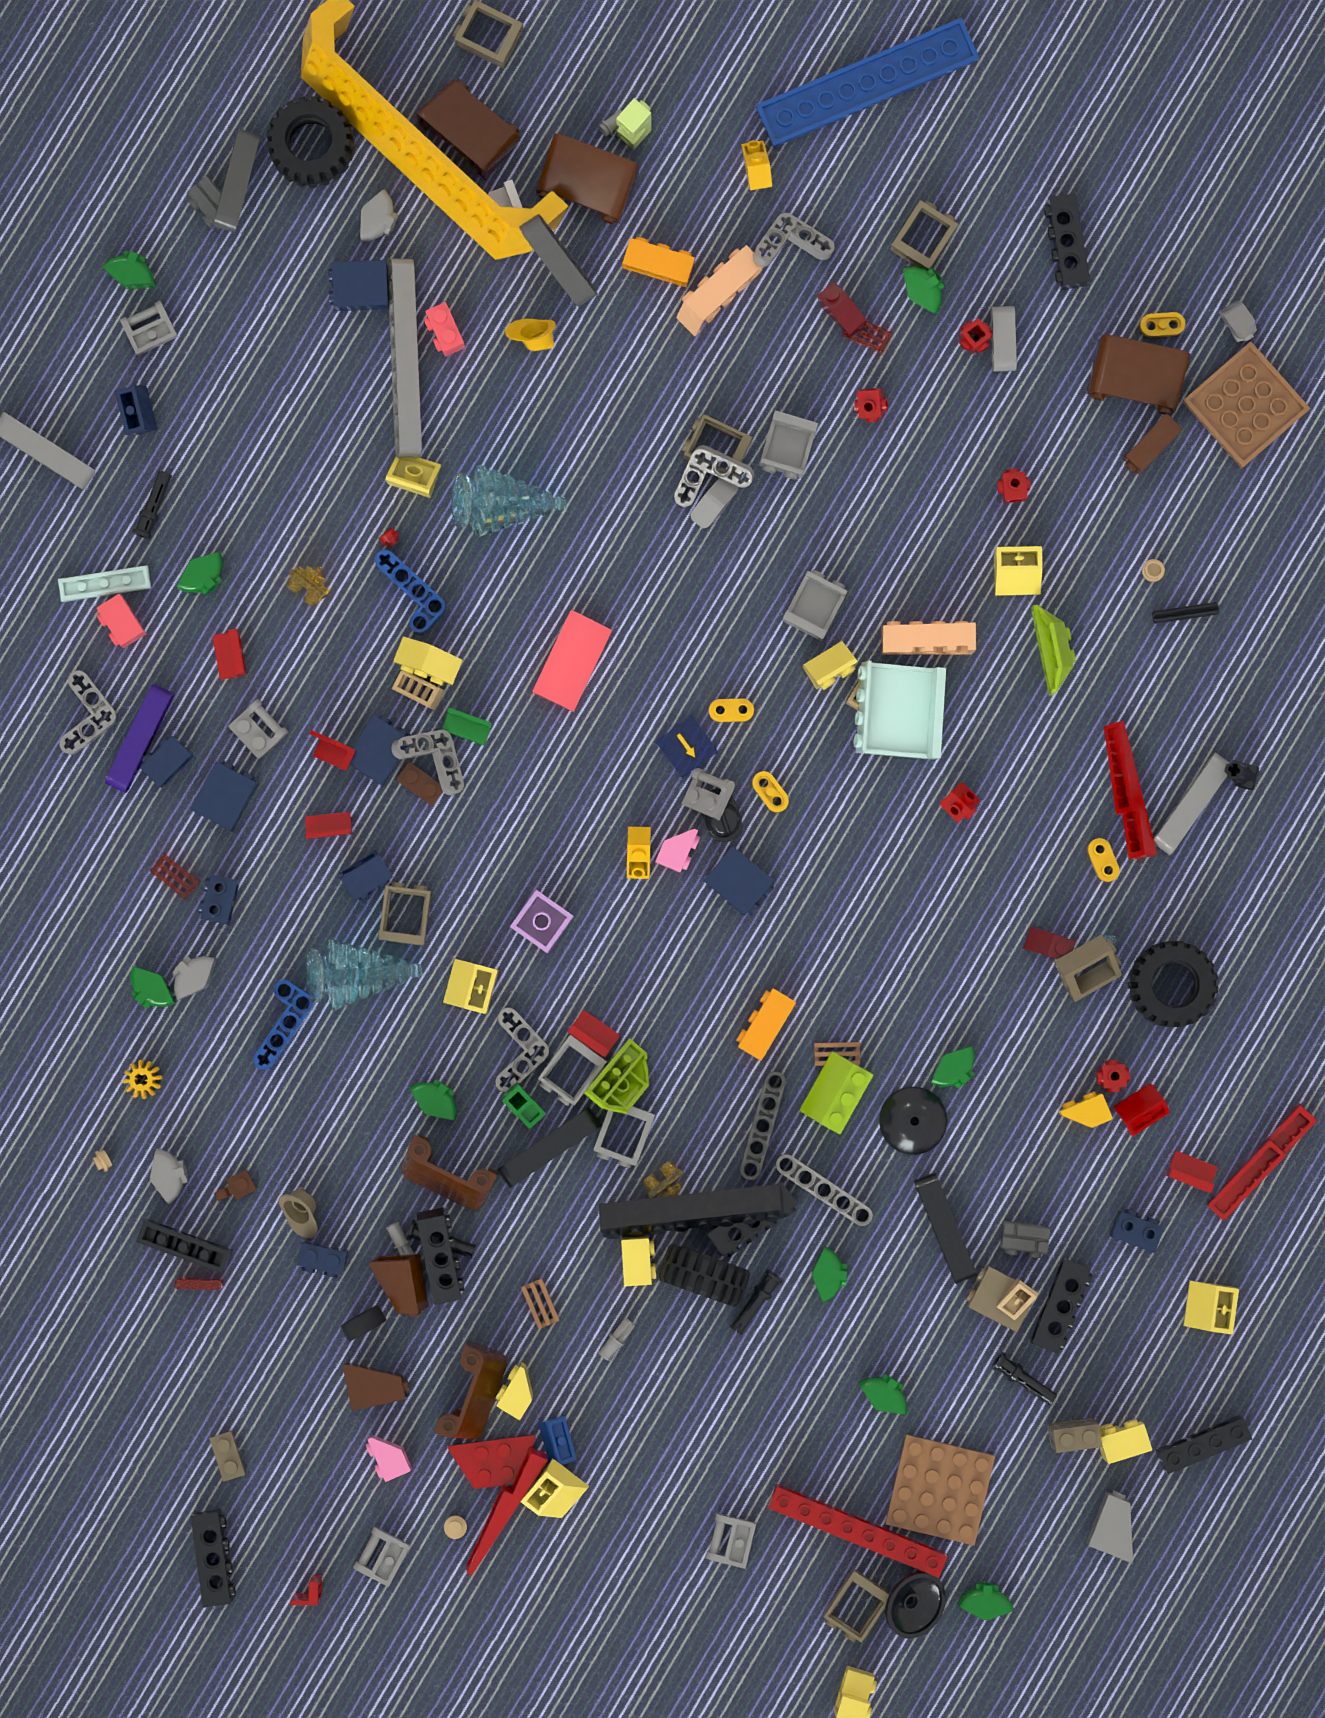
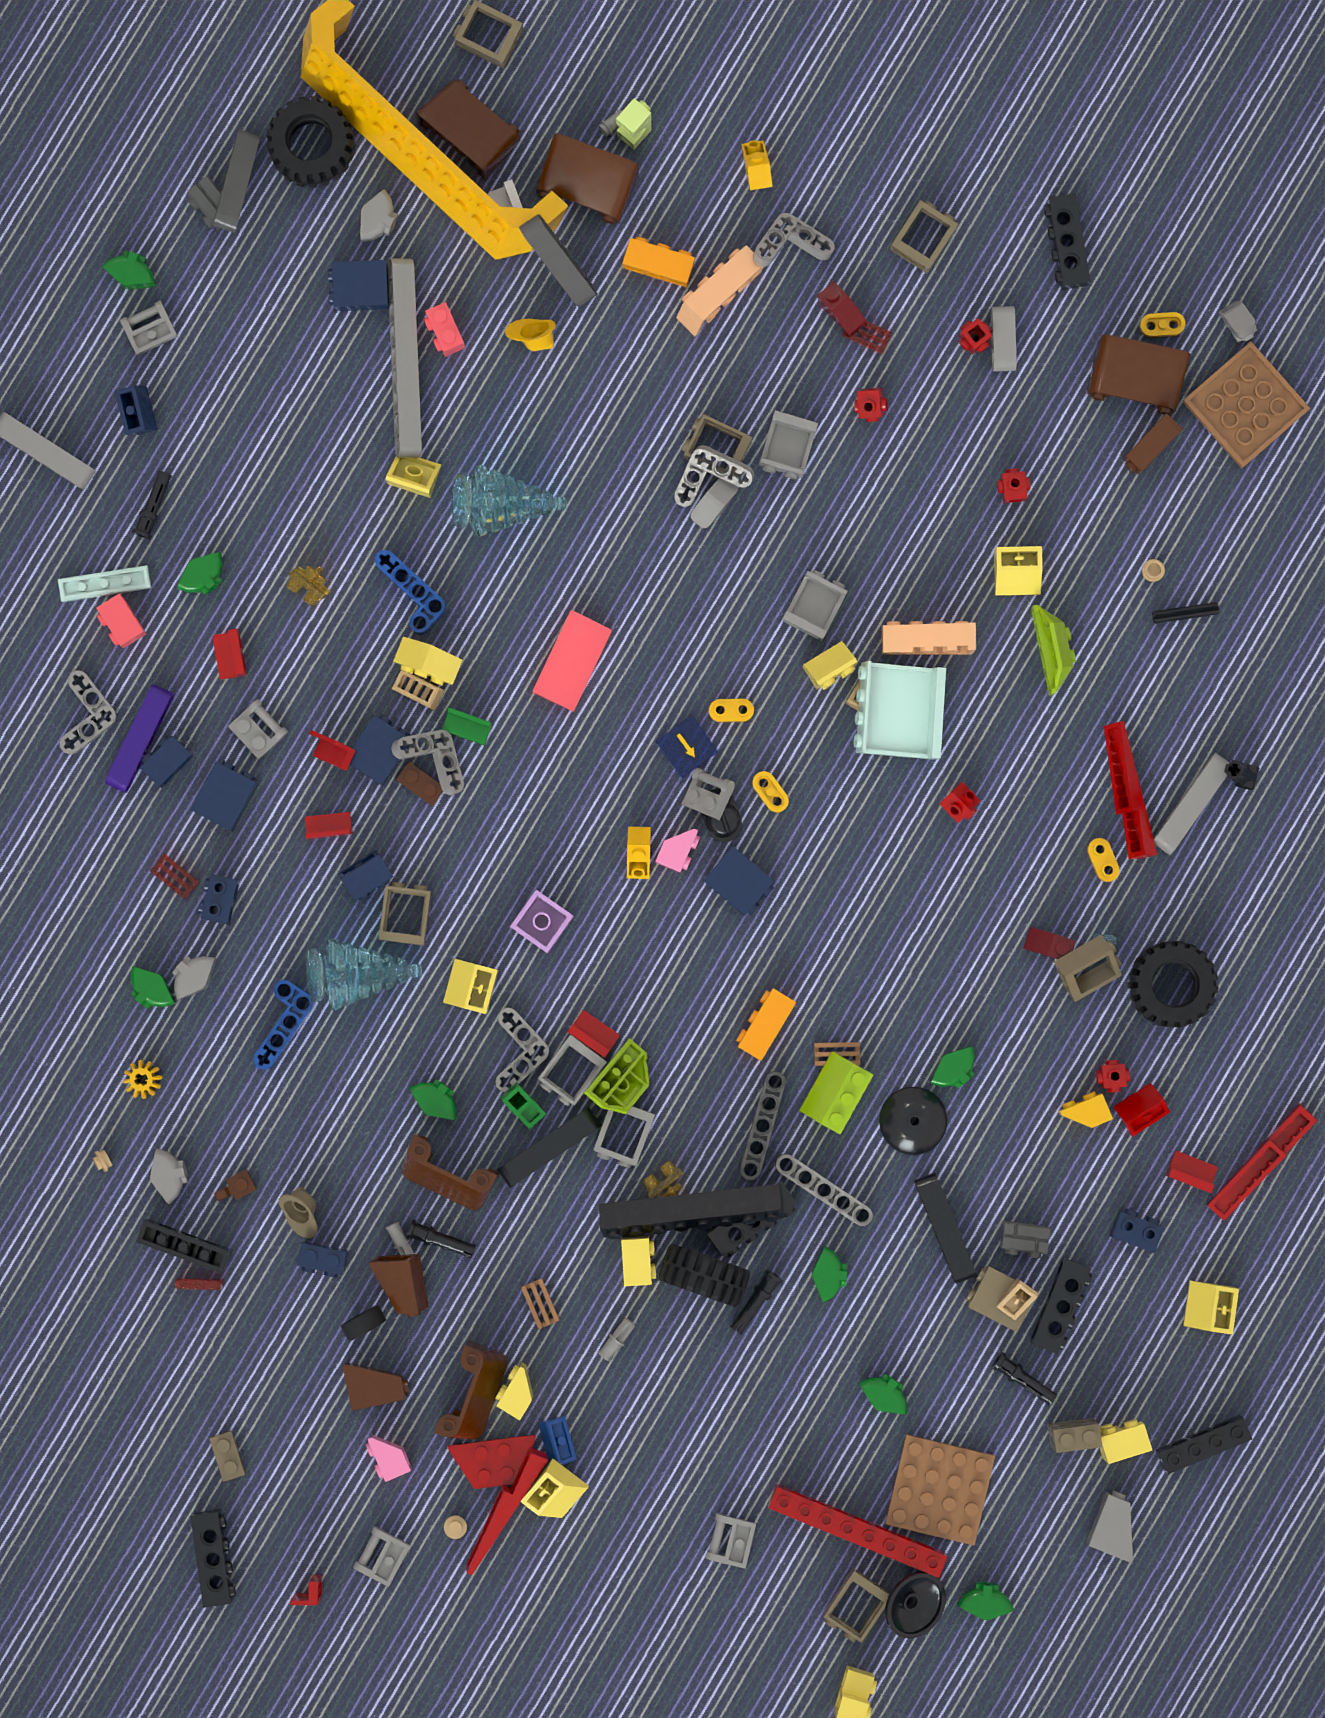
red plate [378,528,399,548] -> none
black brick [417,1207,465,1305] -> none
blue plate [756,17,979,148] -> none
green piece [903,266,945,314] -> none

